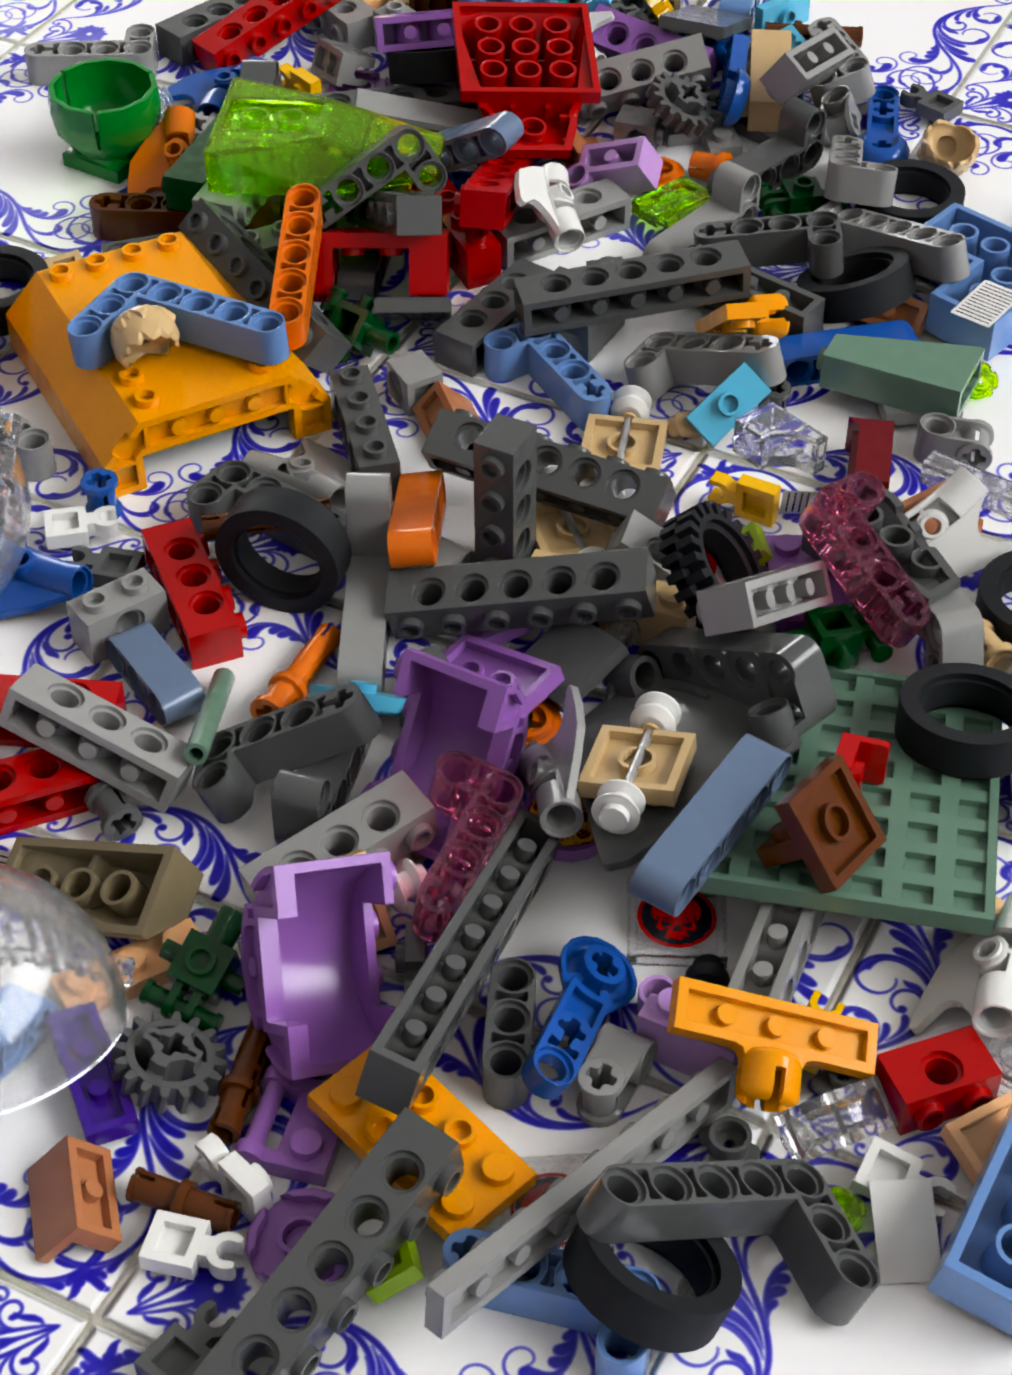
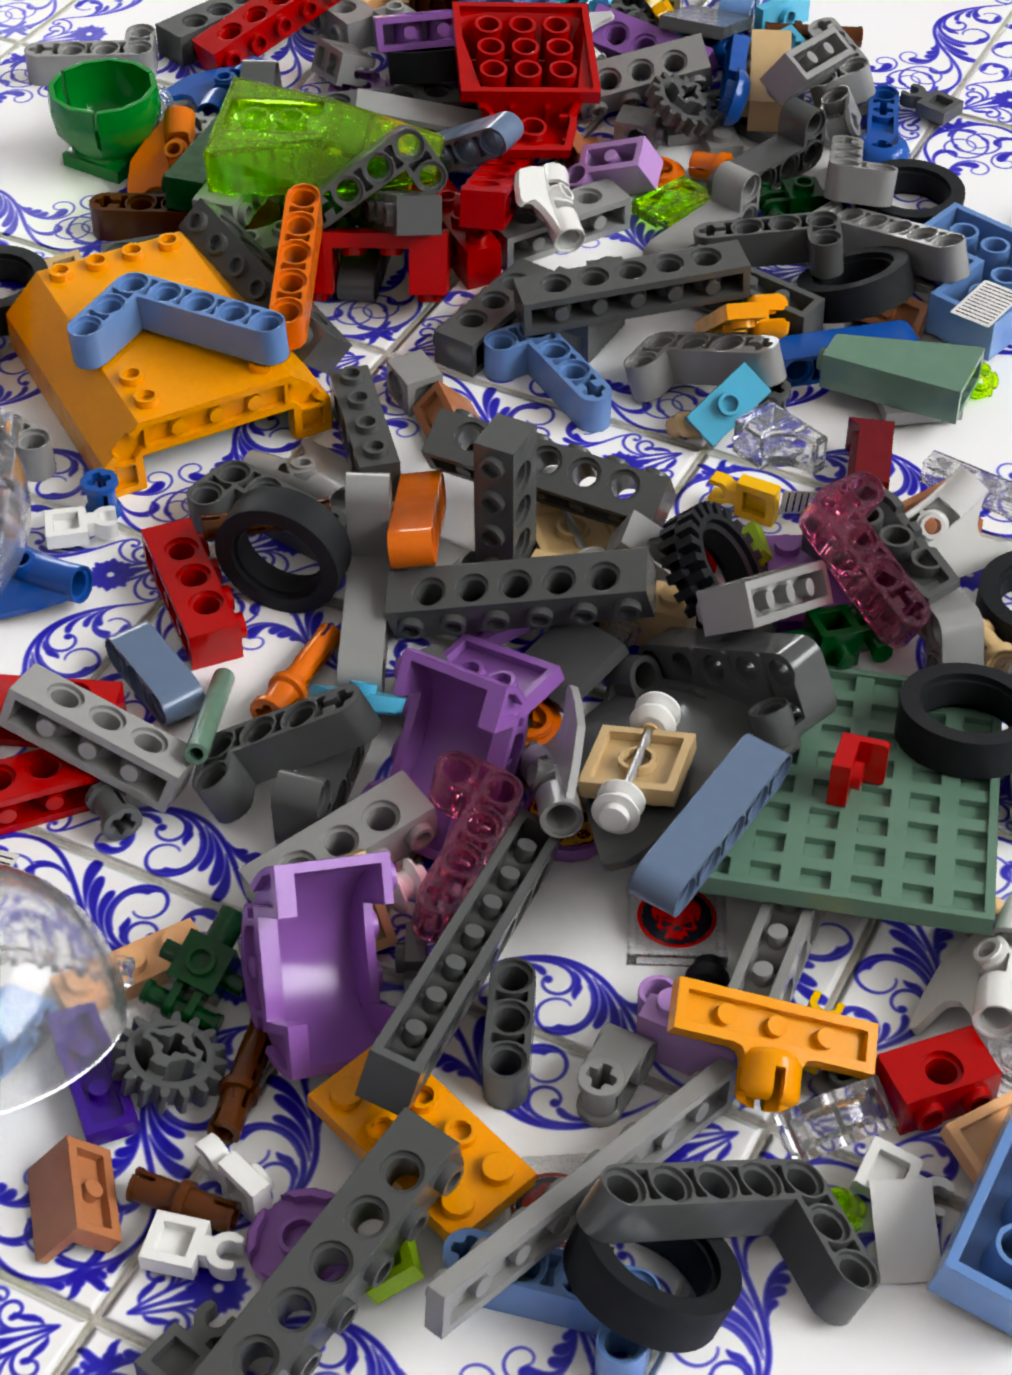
dark tan wedge [0,836,204,940] -> none
dark grey plate [65,546,146,587] -> none
light grey brick [66,567,171,665] -> none
tan hair [110,304,180,368] -> none
medium lavender plate [233,1065,342,1187] -> none
yellow plate [279,63,322,99] -> none
dark green piece [319,285,400,363] -> none
dark grey tile [374,297,452,320] -> none
blue beam [521,935,637,1100] -> none
tan plate [581,385,668,499] -> none
dark grey plate [698,1116,760,1161] -> none
reddish brown bracket [756,754,887,894] -> none
light grey piece [913,412,994,473] -> none
tan hair [917,119,980,176] -> none

